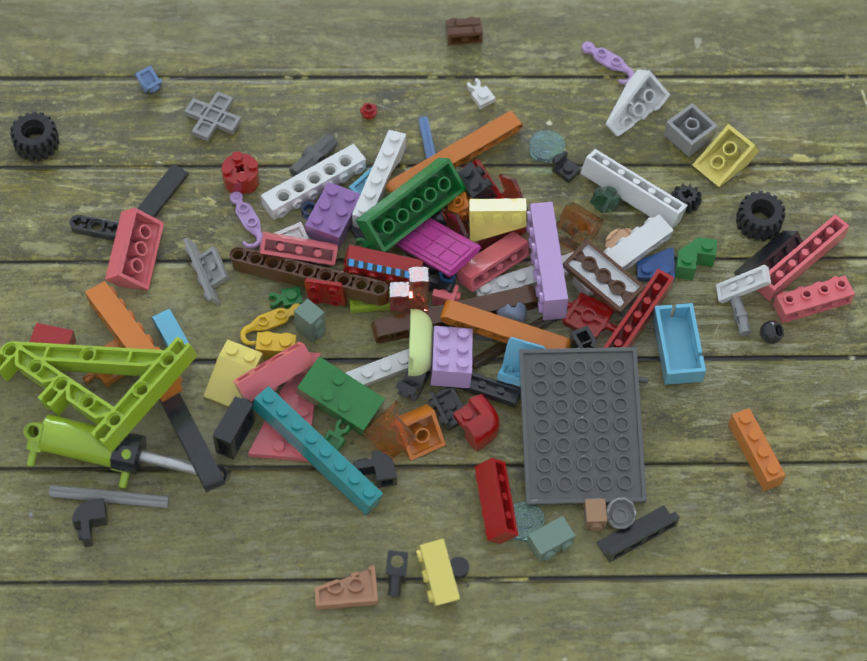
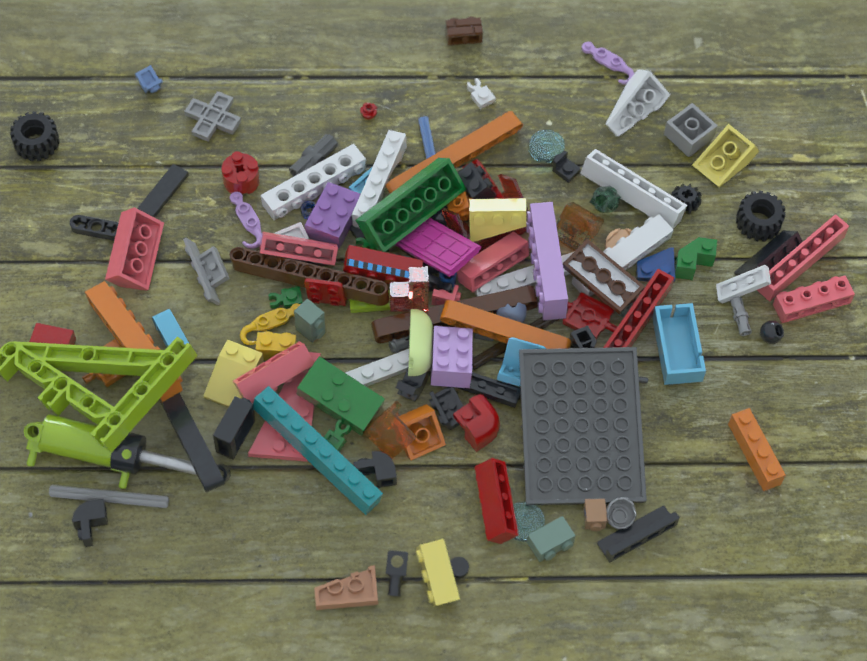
none -> dark grey pin [389,335,409,353]

